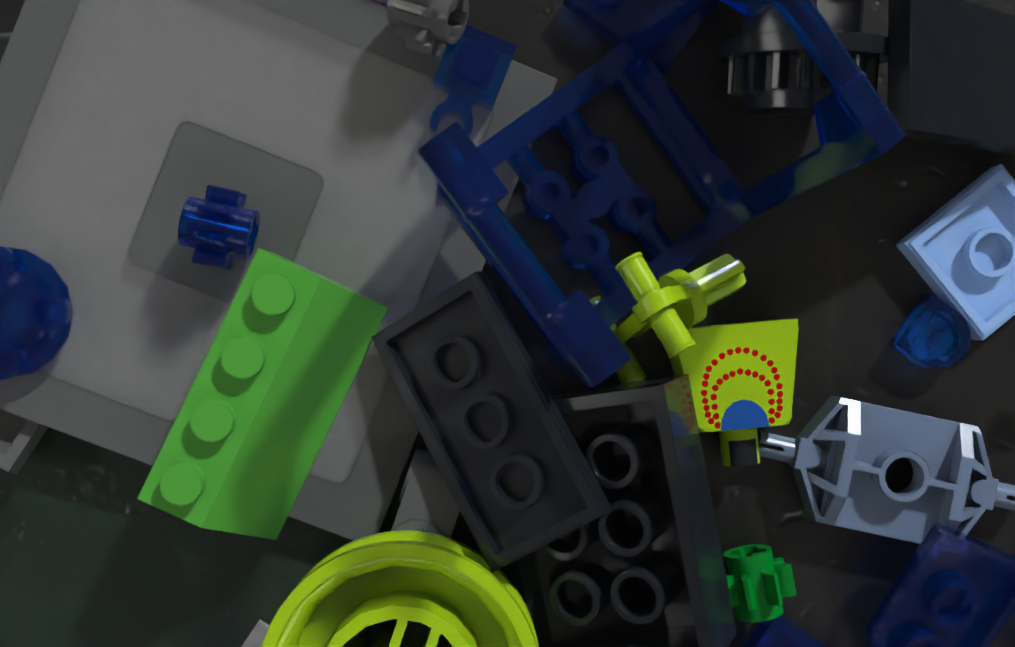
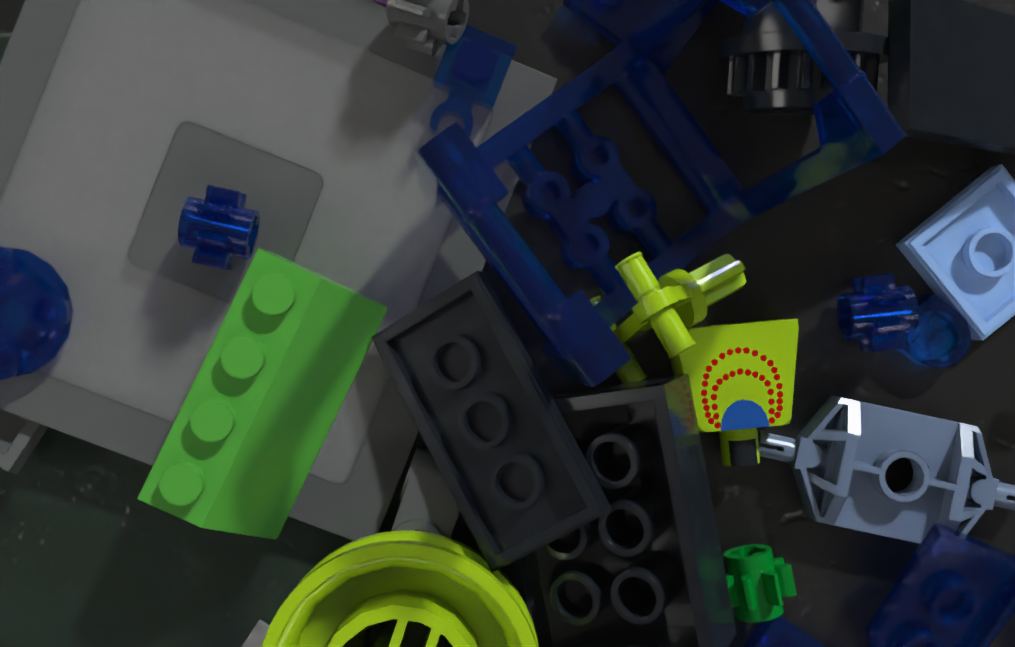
none -> clear blue gear [837,273,919,353]

